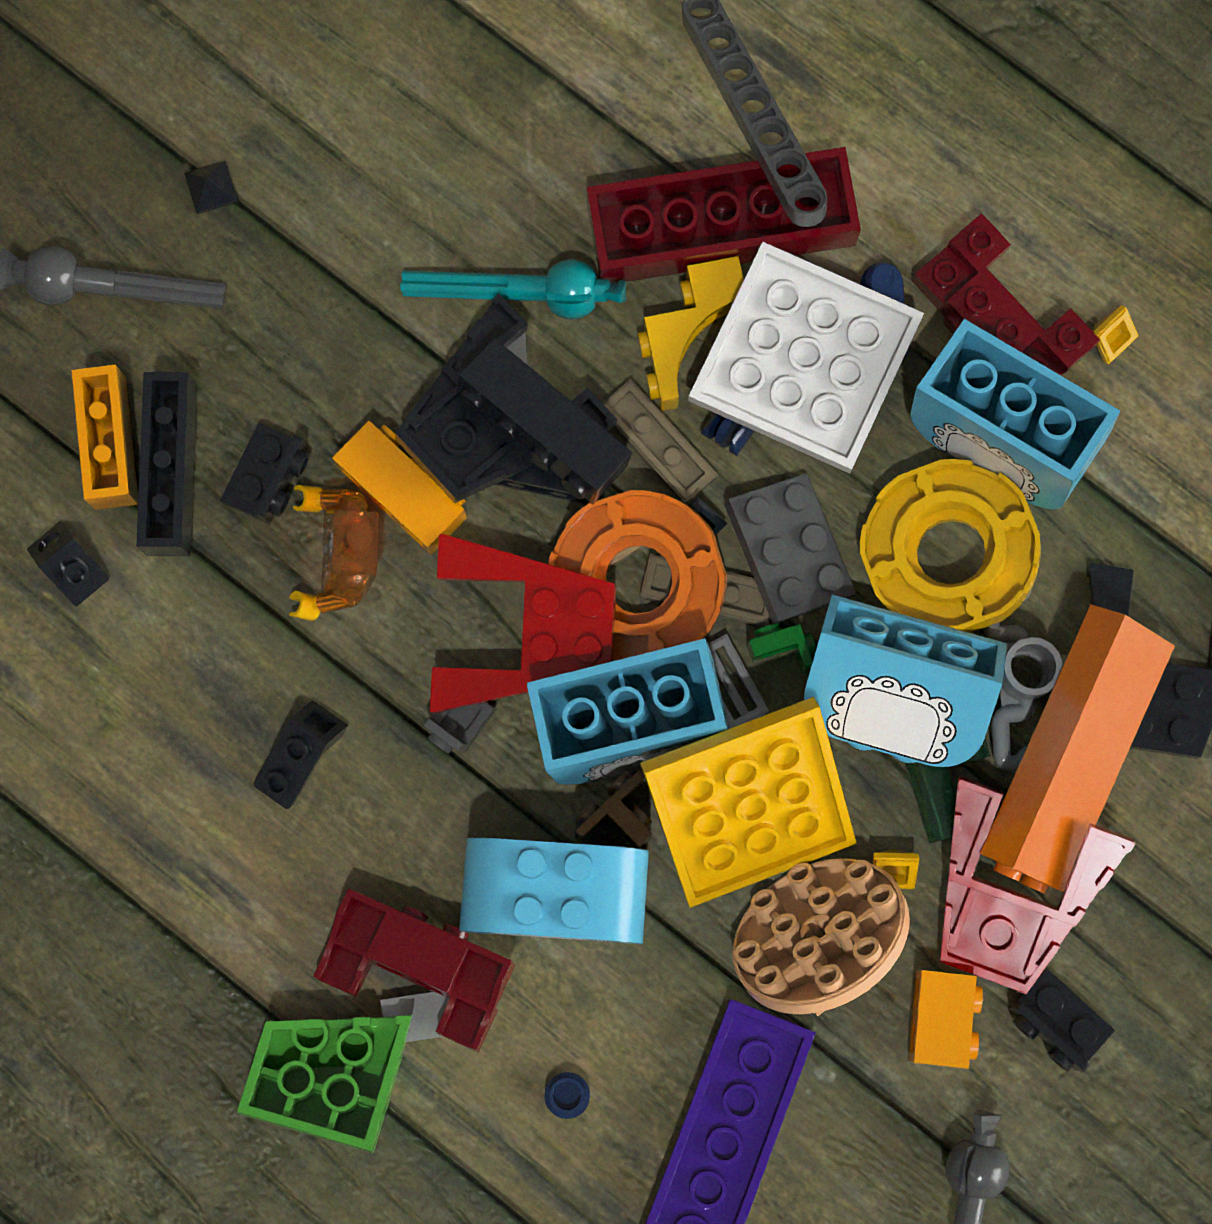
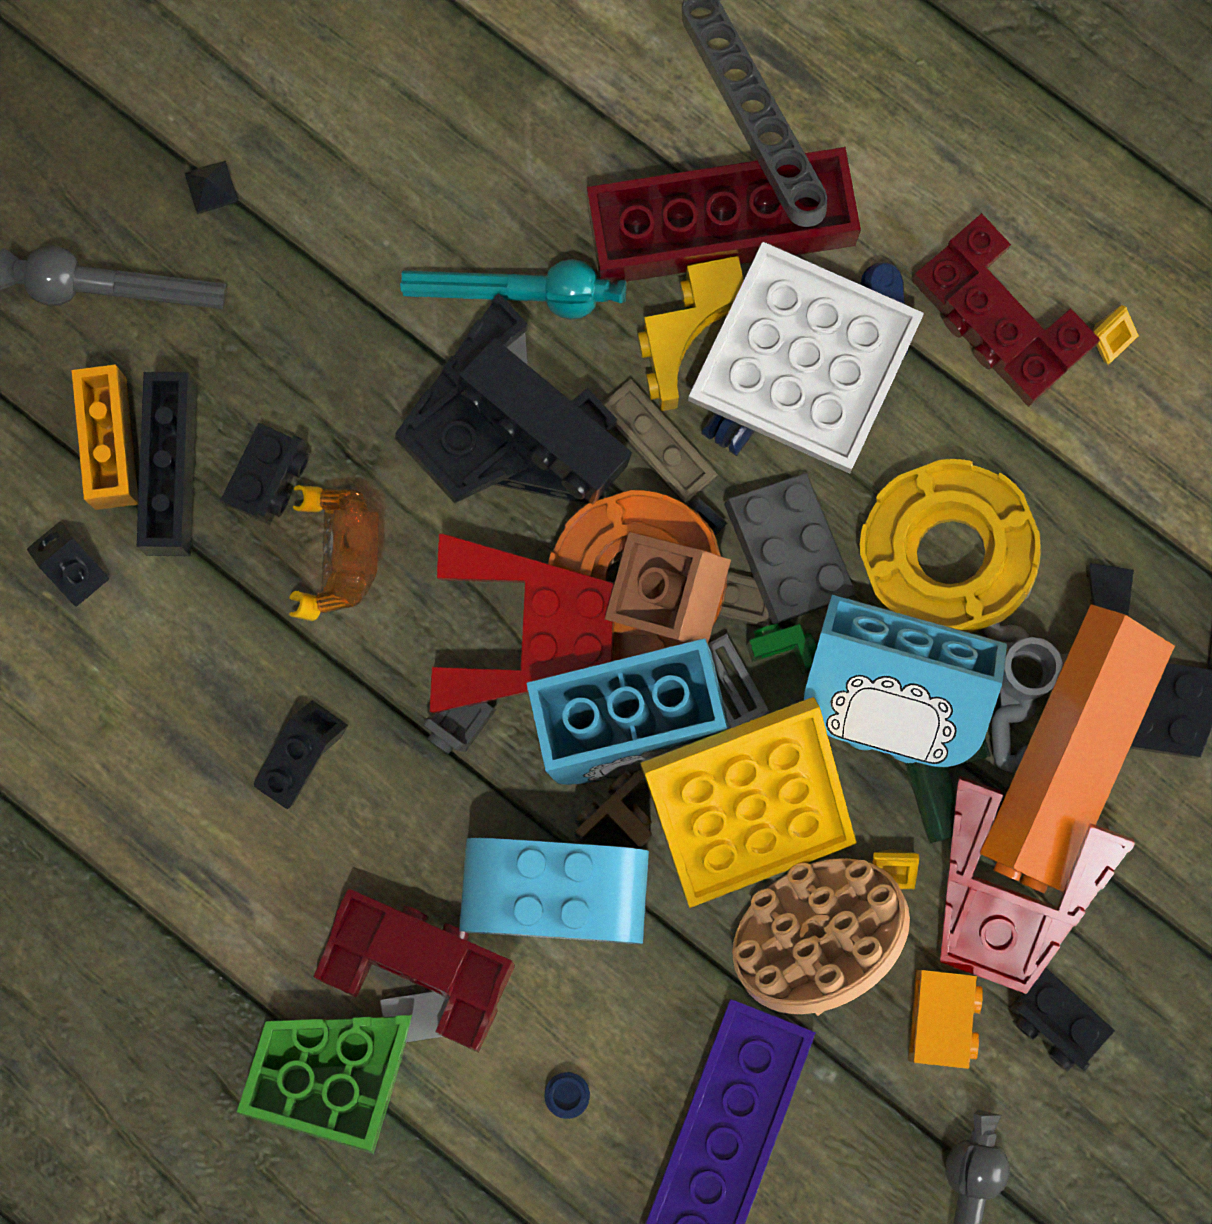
light orange brick [332,420,467,555] -> none
medium azure brick [910,319,1120,509] -> none
none -> nougat slope [605,532,731,643]

